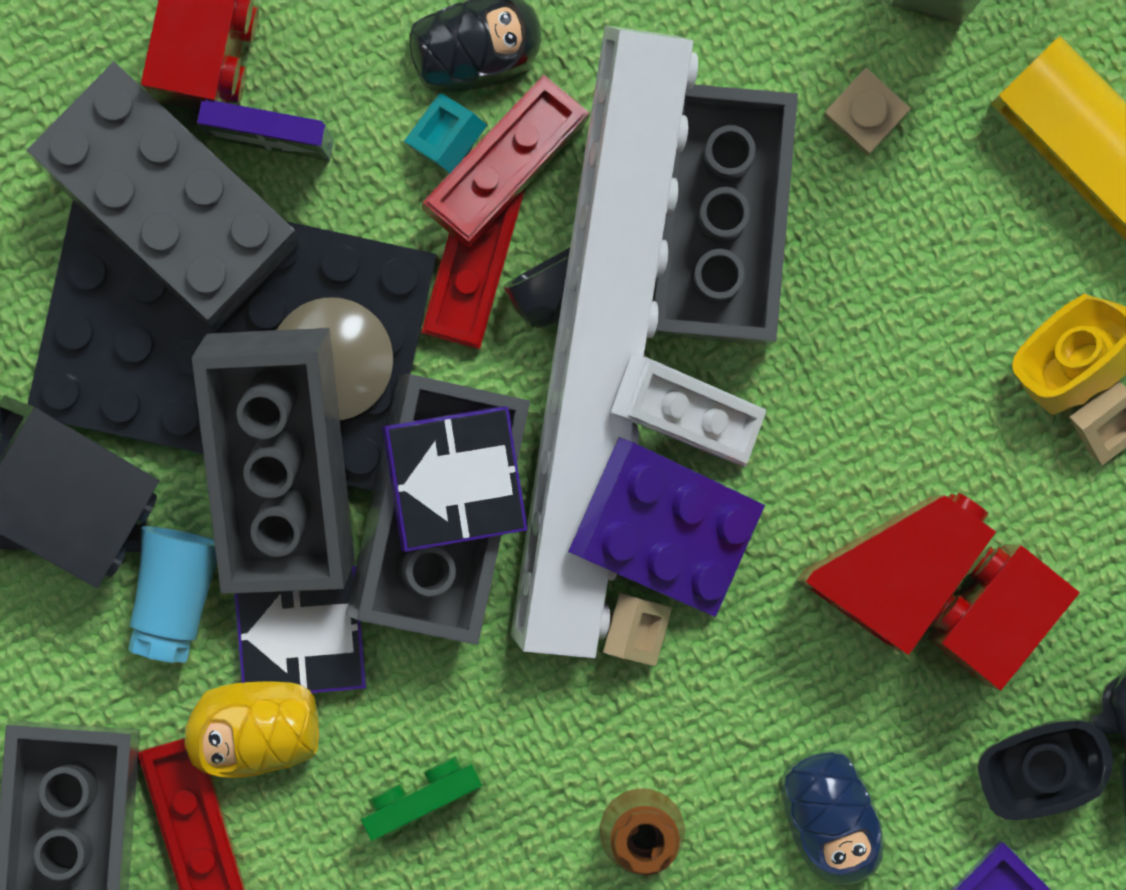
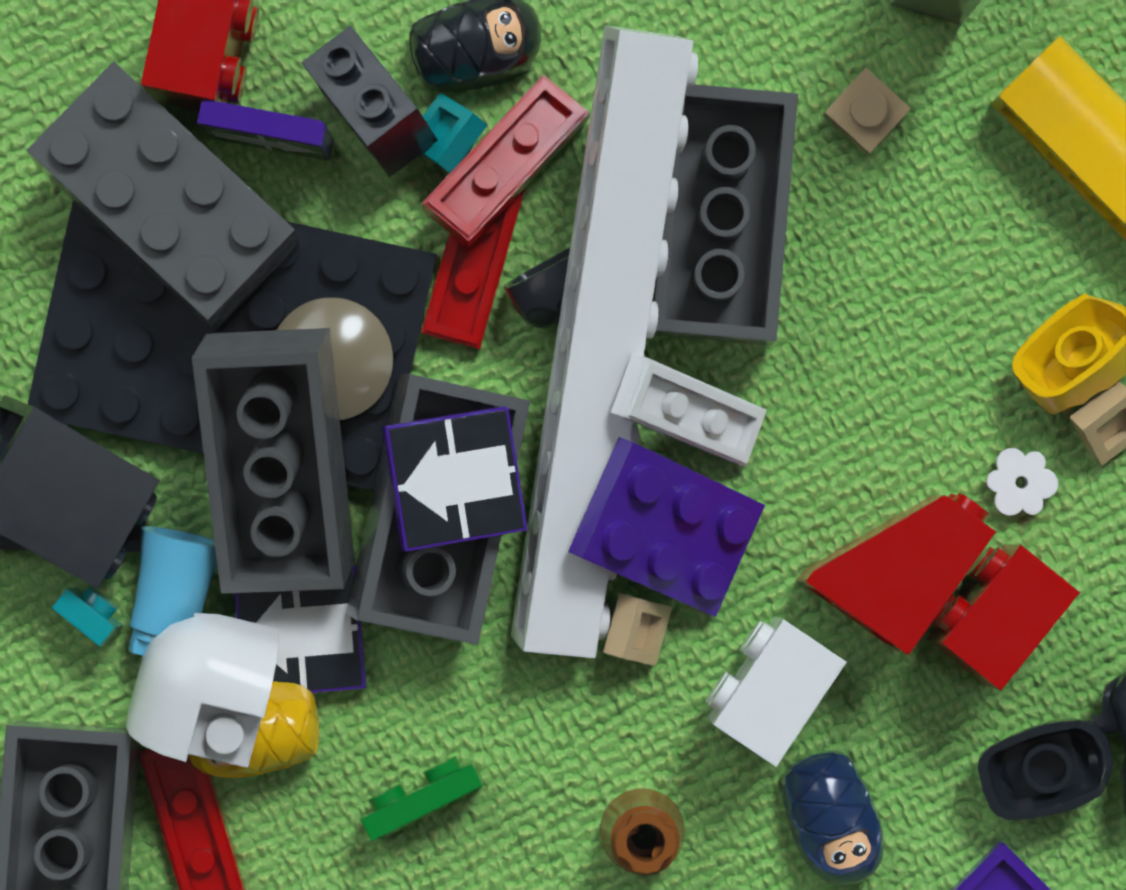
none -> teal plate [51,586,124,647]
none -> white brick [126,613,279,768]
none -> black brick [301,25,438,178]
none -> white brick [705,616,846,767]
none -> white plant [986,448,1058,515]

